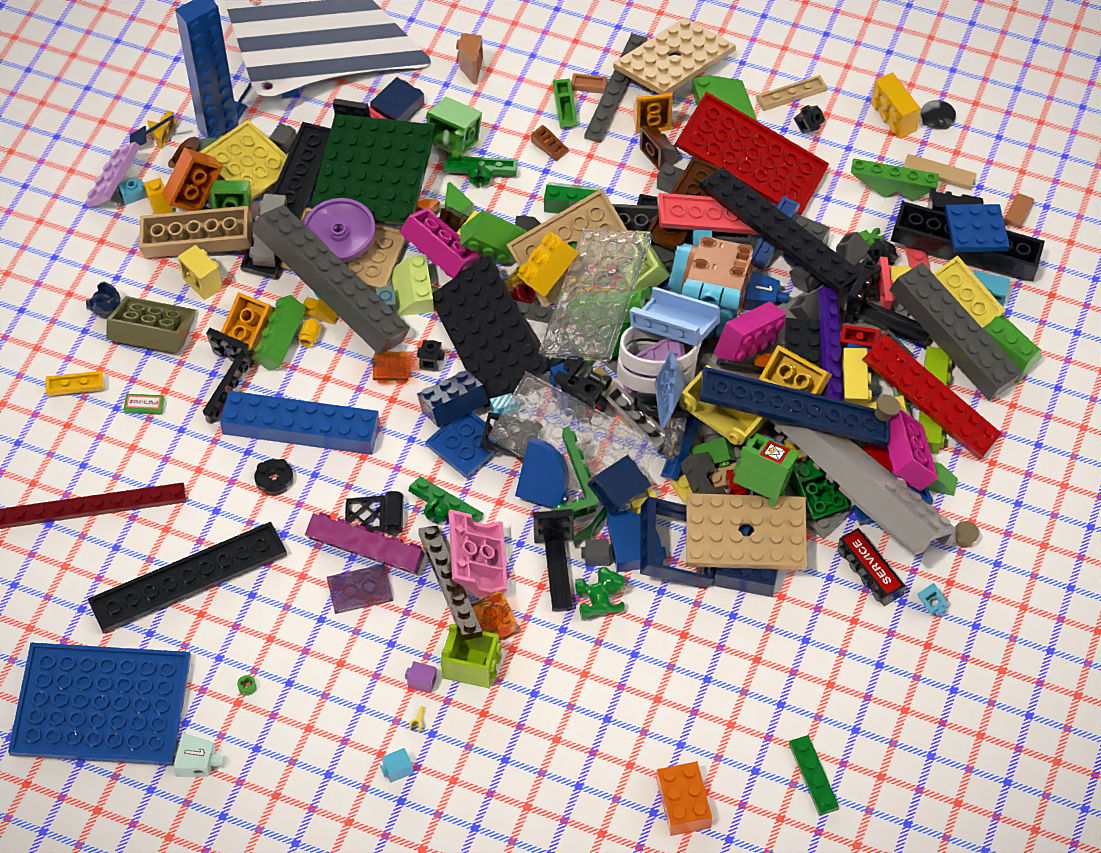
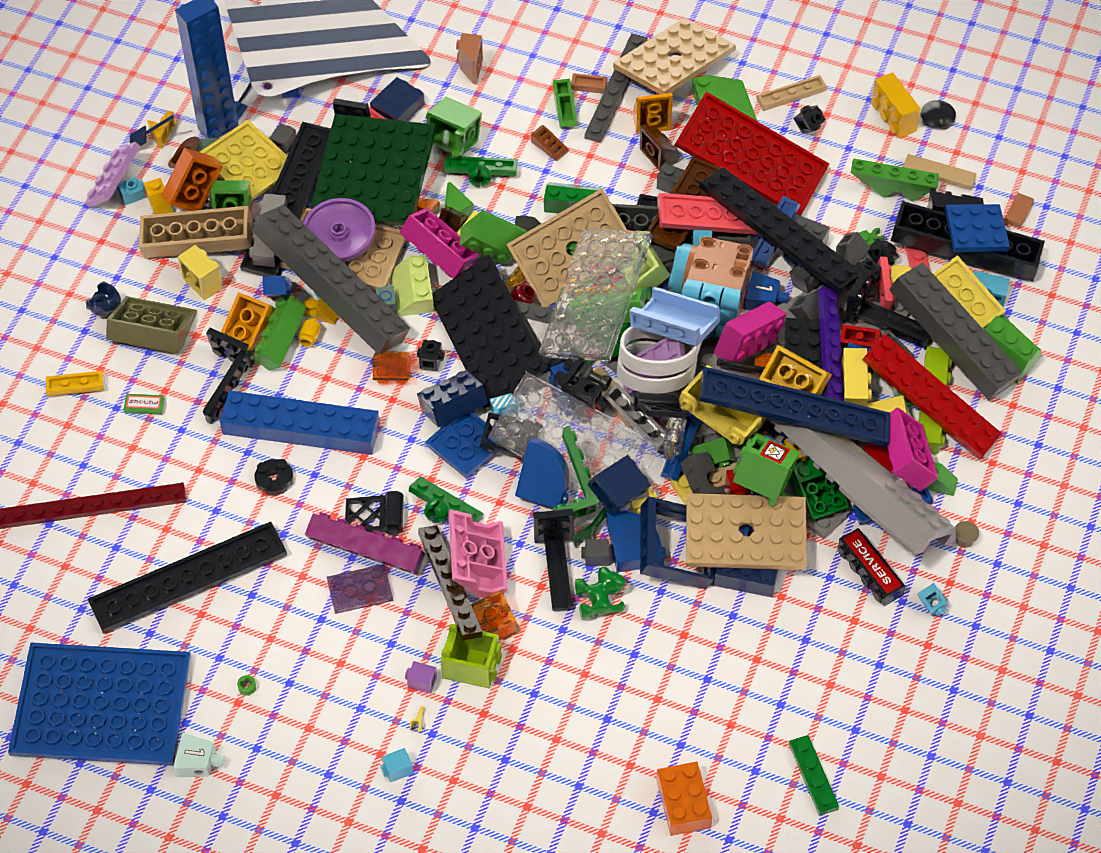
yellow brick [517,231,579,297] -> none
medium blue wedge [654,352,686,428] -> none
dark tan piece [875,394,901,421] -> none
none -> blue arch [263,276,294,297]

